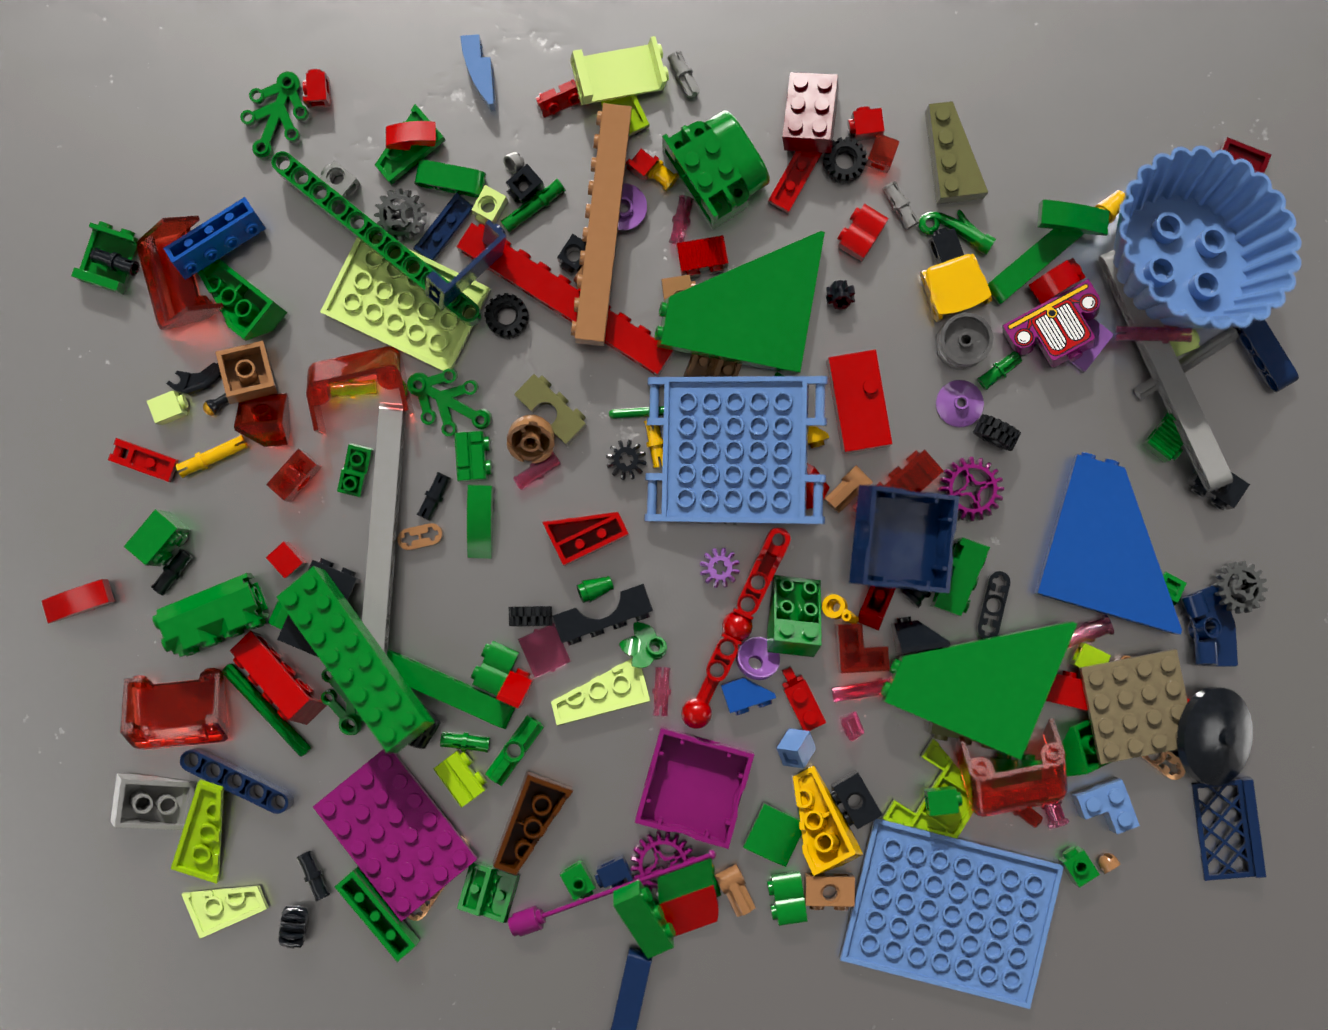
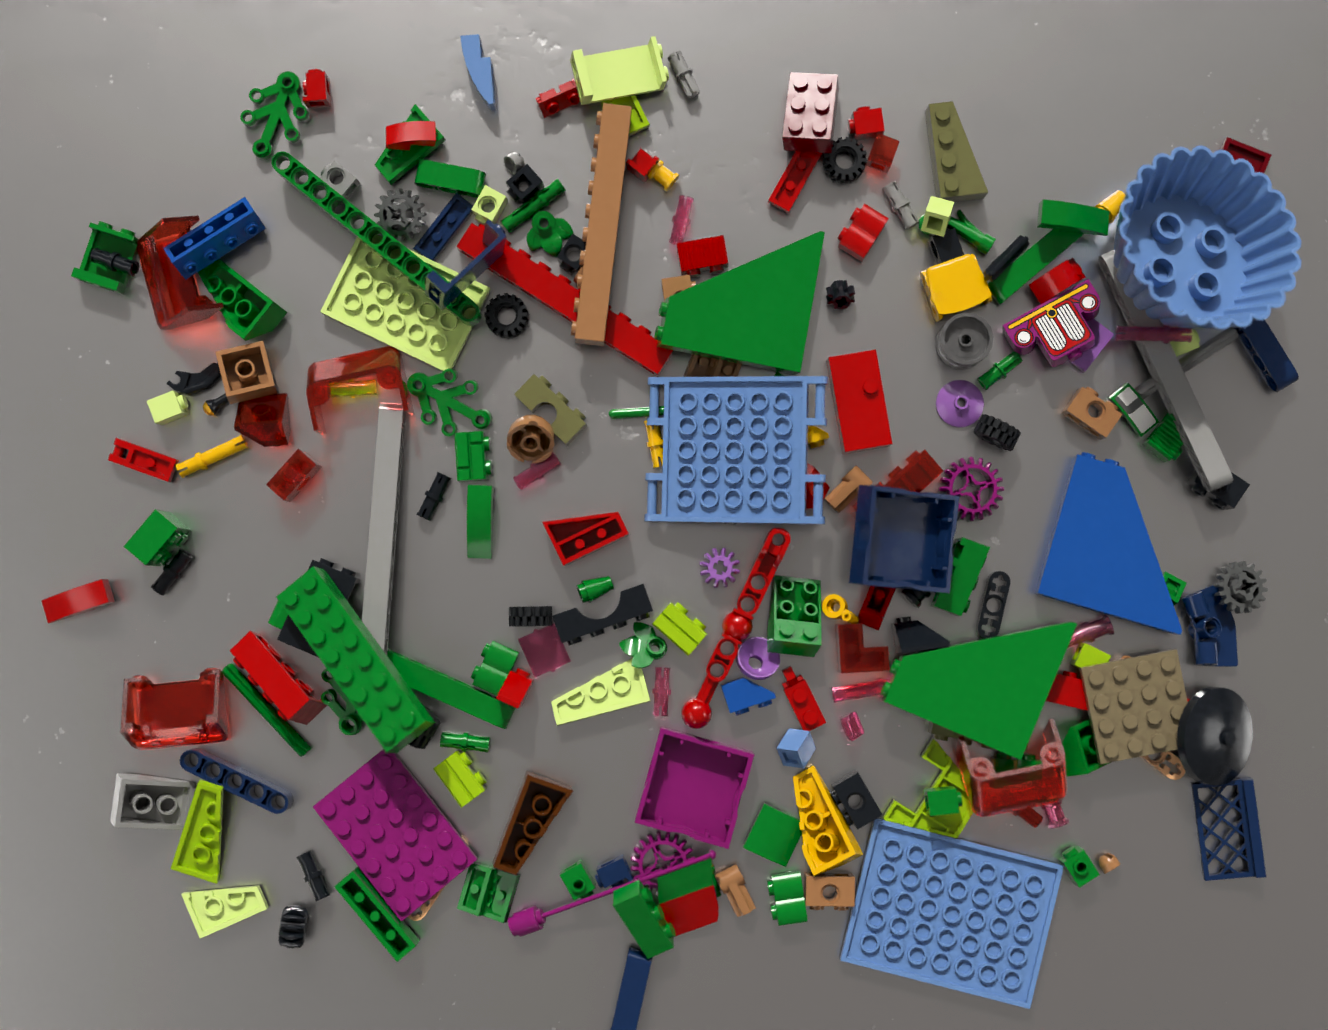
green brick [152,573,269,657] -> none
red panel [266,541,307,578] -> none
green slope [337,443,374,497] -> none
medium nougat beam [397,523,444,550] -> none
green piece [485,714,545,786] -> none
black gear [606,440,647,480] -> none
medium lavender dish [618,183,647,231] -> none
green brick [662,110,770,230] -> none
medium blue brick [1070,777,1140,834] -> none
none -> green plate [526,211,574,257]
none -> lime brick [652,602,707,656]
none -> yellowish green brick [921,196,954,237]
none -> black axle [983,235,1030,282]
none -> medium nougat brick [1061,387,1123,440]
none -> slope [1108,382,1159,437]

